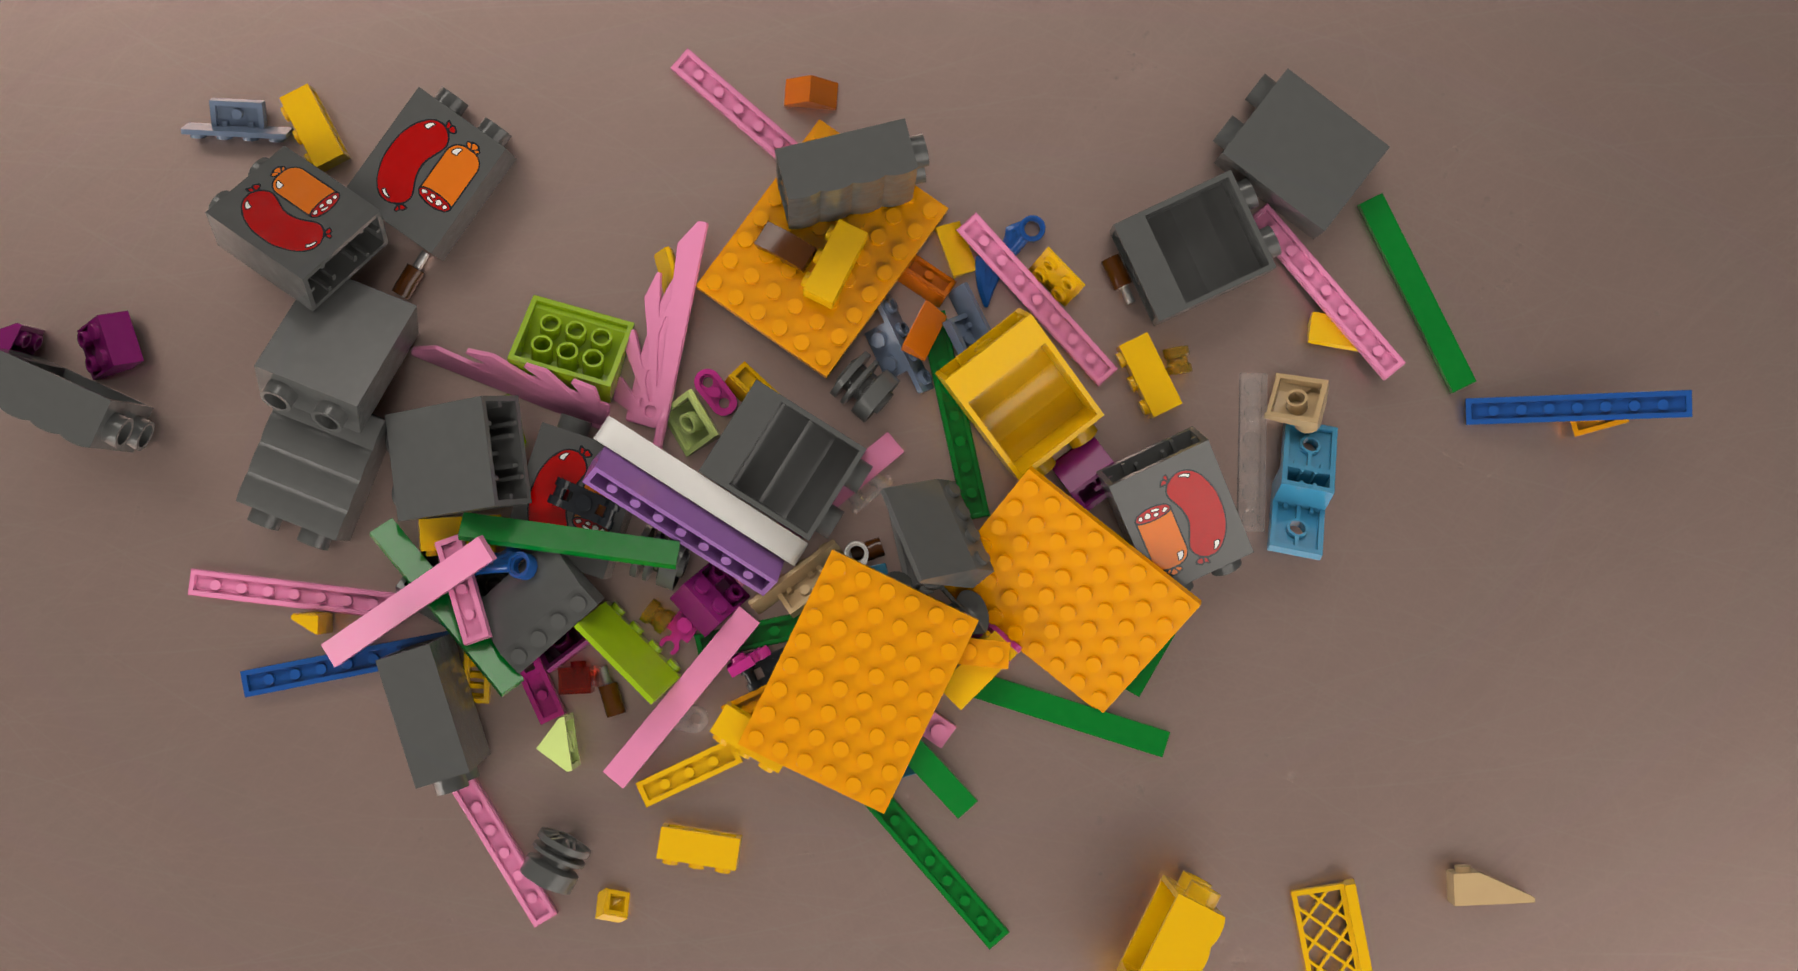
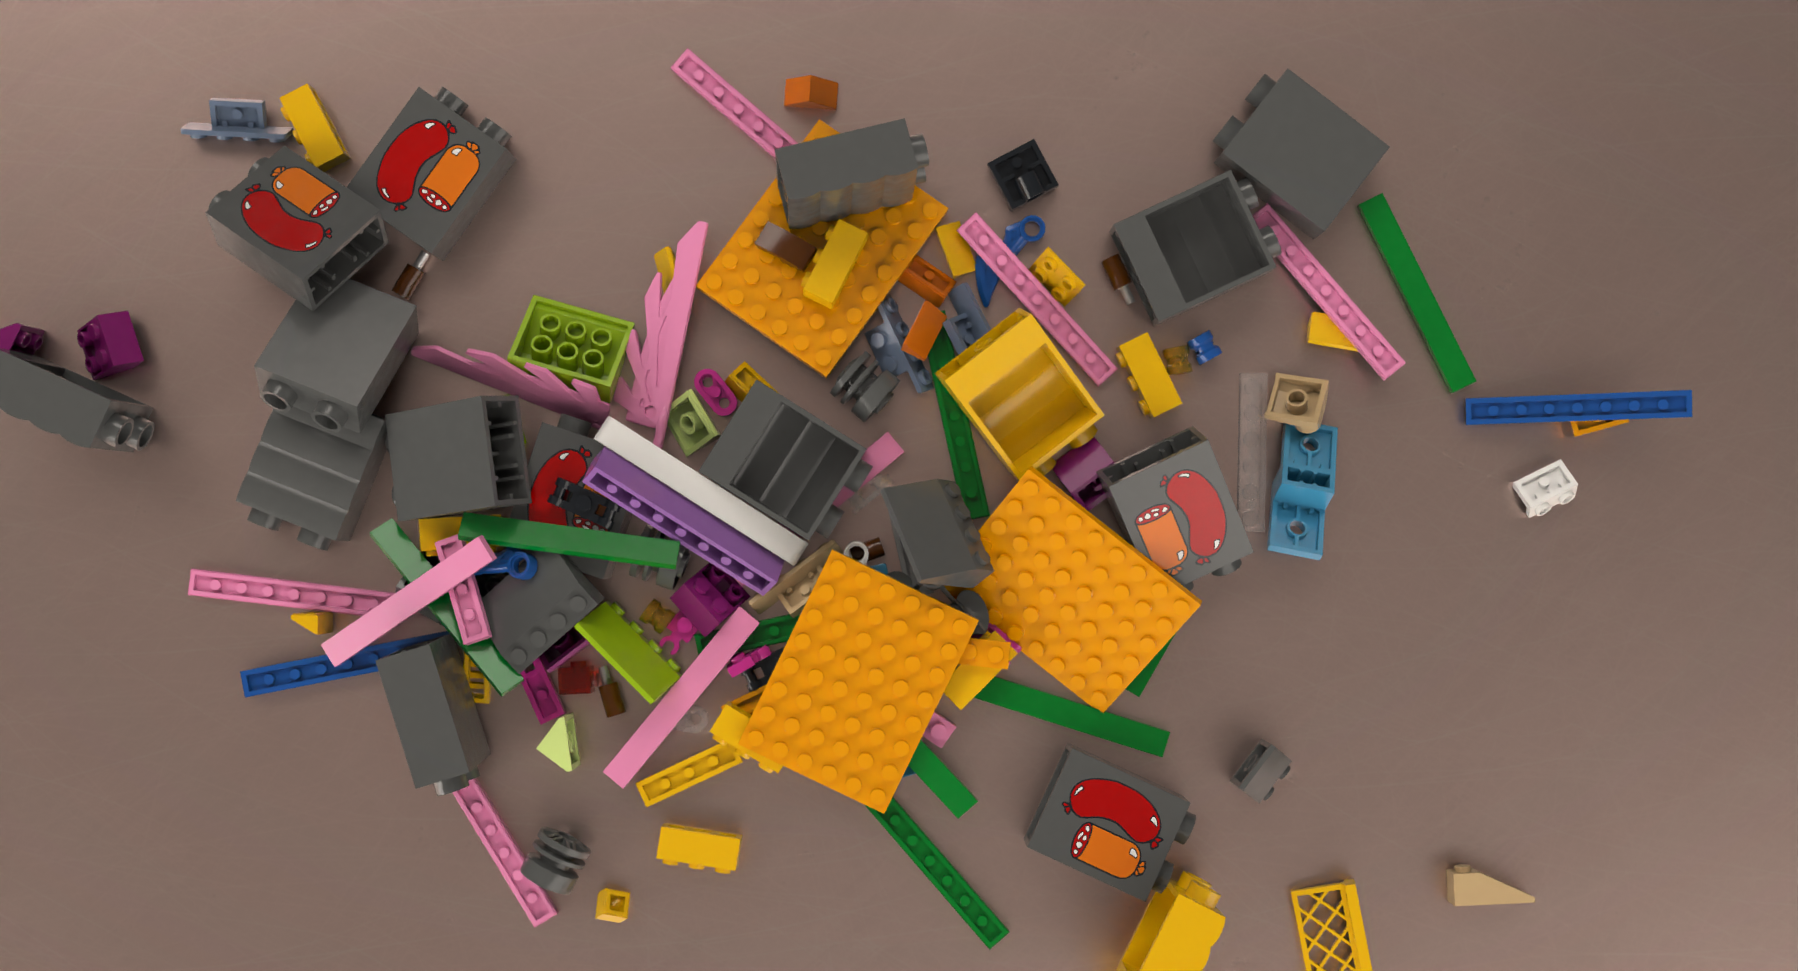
none -> black plate [987,139,1059,211]
none -> brick [1024,743,1196,902]
none -> blue wheel [1187,330,1222,365]
none -> dark grey slope [1230,739,1292,803]
none -> white bracket [1513,459,1578,518]

